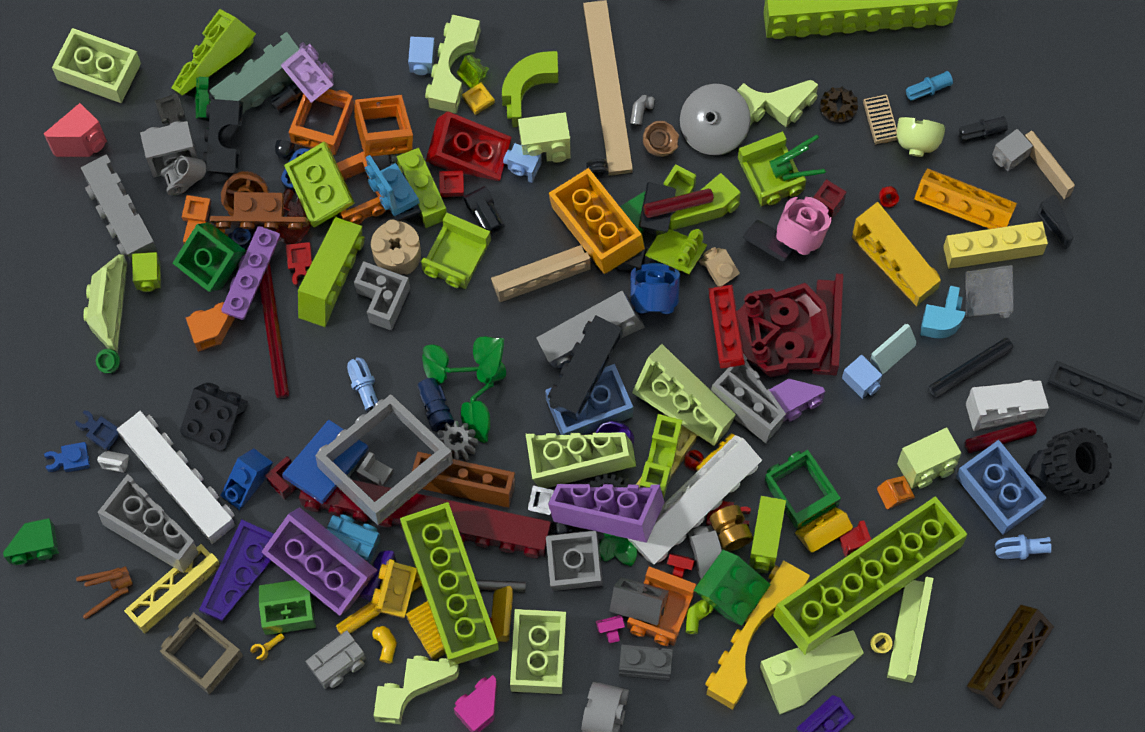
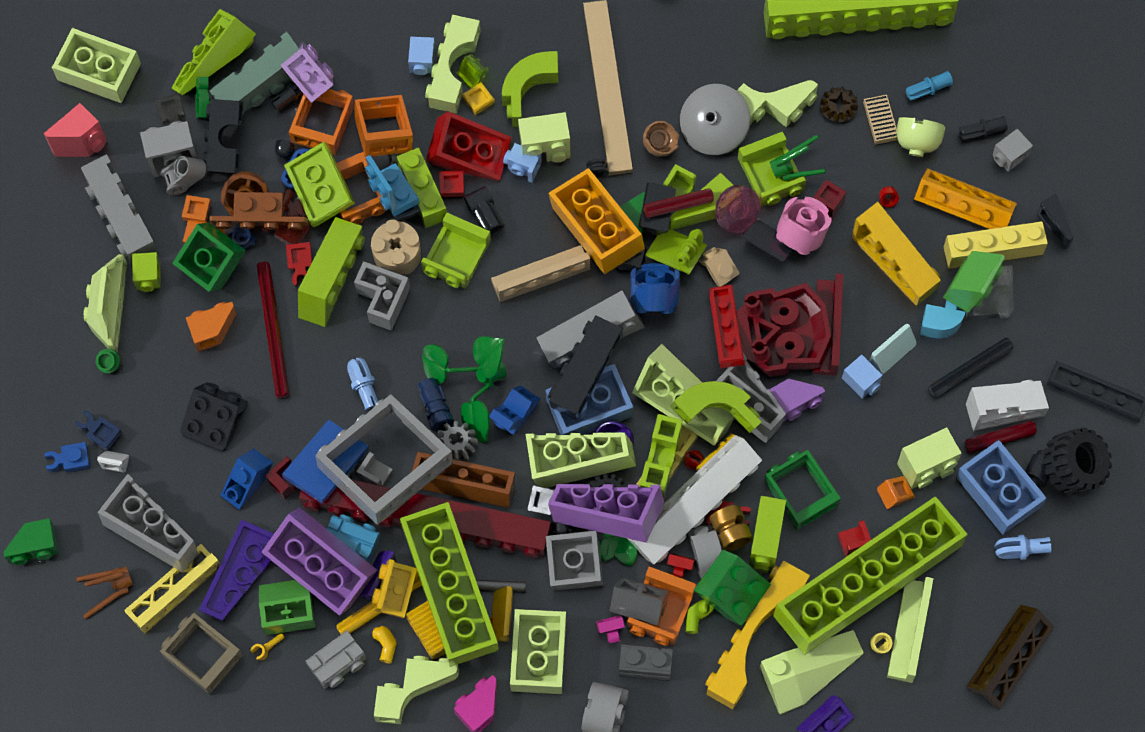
white brick [117,411,235,544] -> none
medium lavender bracket [221,226,280,320] -> none
light grey arm [630,95,655,125] -> none
yellow slope [795,507,853,552] -> none
tan tile [1025,131,1075,199] -> none
none -> blue brick [489,385,540,435]
none -> lime arch [670,381,762,433]
none -> clear pink tile [715,185,760,233]
none -> bright green slope [943,251,1005,313]

